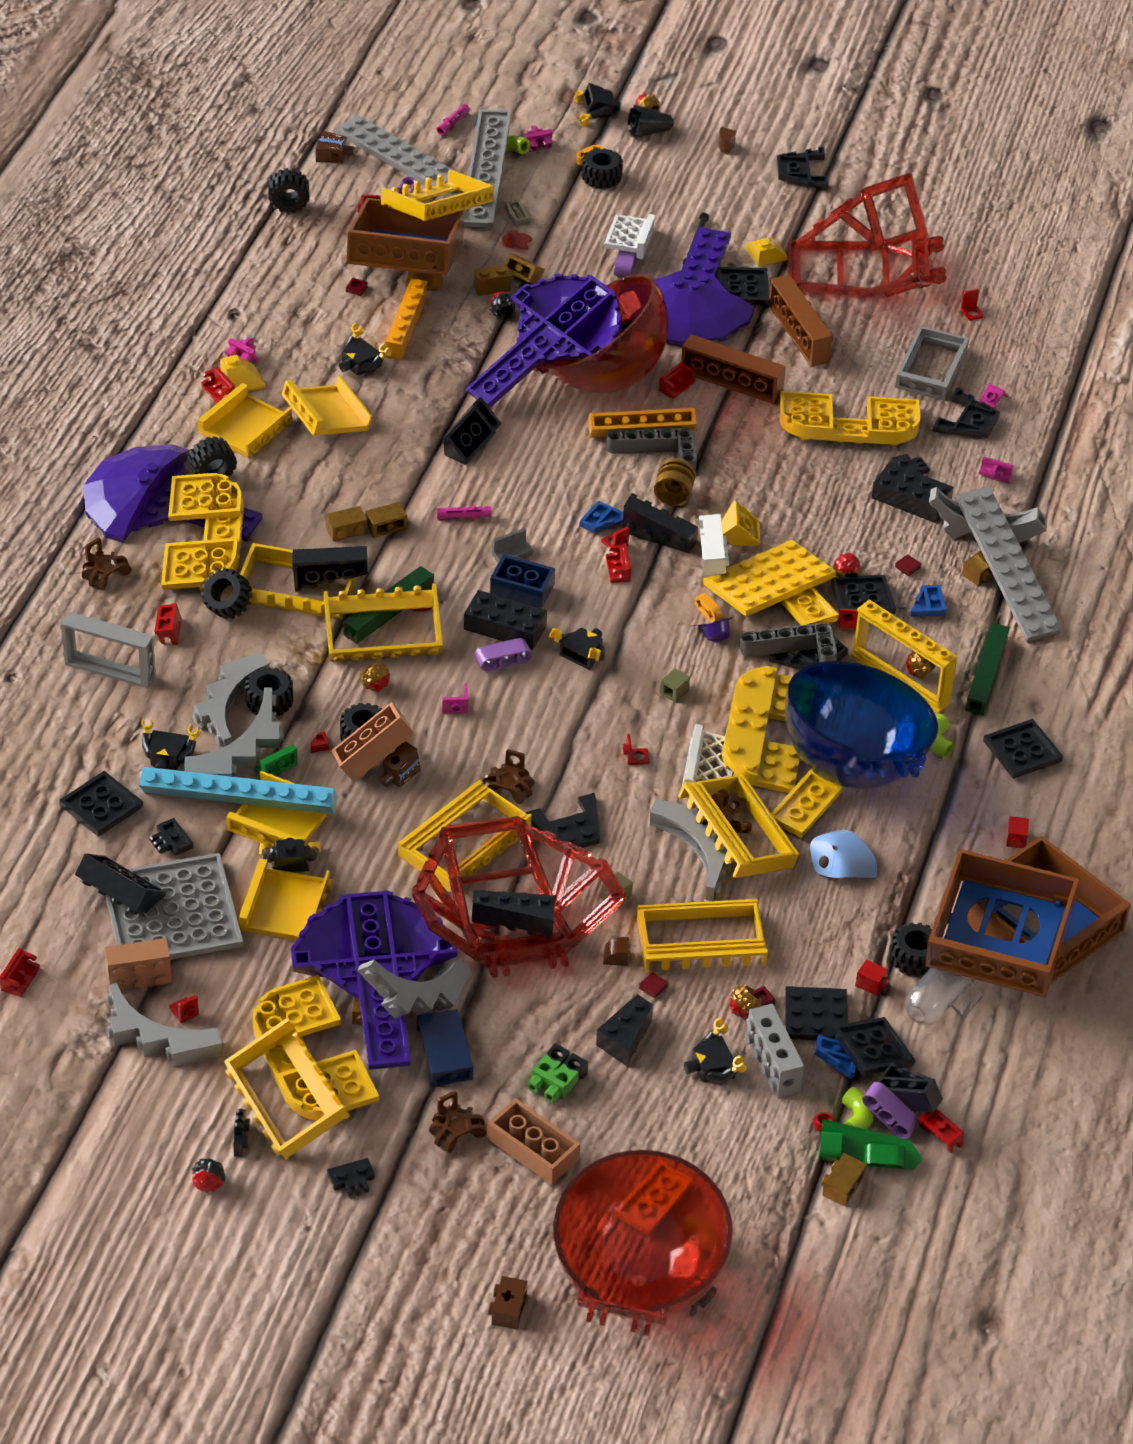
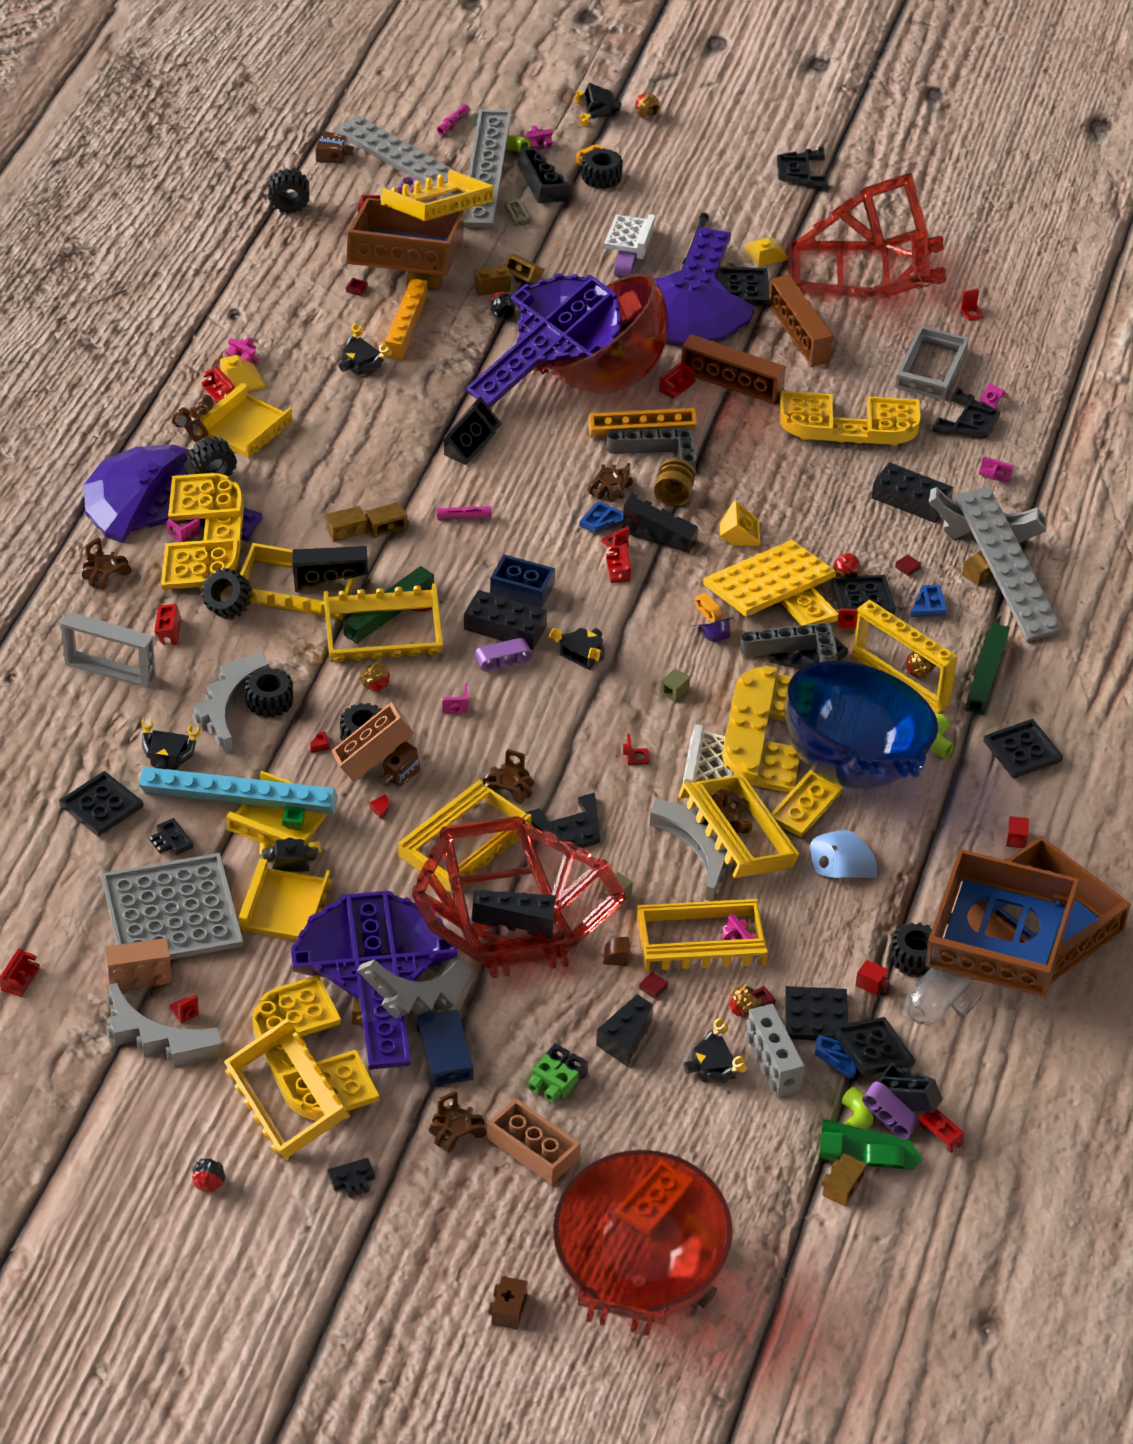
black slope [75,853,167,914] -> none
light grey arch [185,687,284,777] -> none
black hinge [233,1109,250,1157] -> none
green bracket [255,744,298,776] -> none
yellow panel [282,376,373,436] -> none
flat silver panel [492,528,533,563] -> none
clear red plate [502,230,533,250] -> none
black cone [627,105,674,137] -> none
white wedge [699,514,729,576] -> none
reddish brown brick [718,127,736,154] -> none
red plate [813,1112,834,1132] -> none
black hinge [891,454,930,475] -> none
none -> dark pink bracket [167,518,201,542]
none -> reddish brown piece [171,395,214,442]
none -> green tile [282,806,306,830]
none -> red tile [369,794,389,819]
none -> black wedge [517,147,572,203]
none -> reddish brown piece [587,463,633,501]
none -> dark pink hips [721,914,758,940]

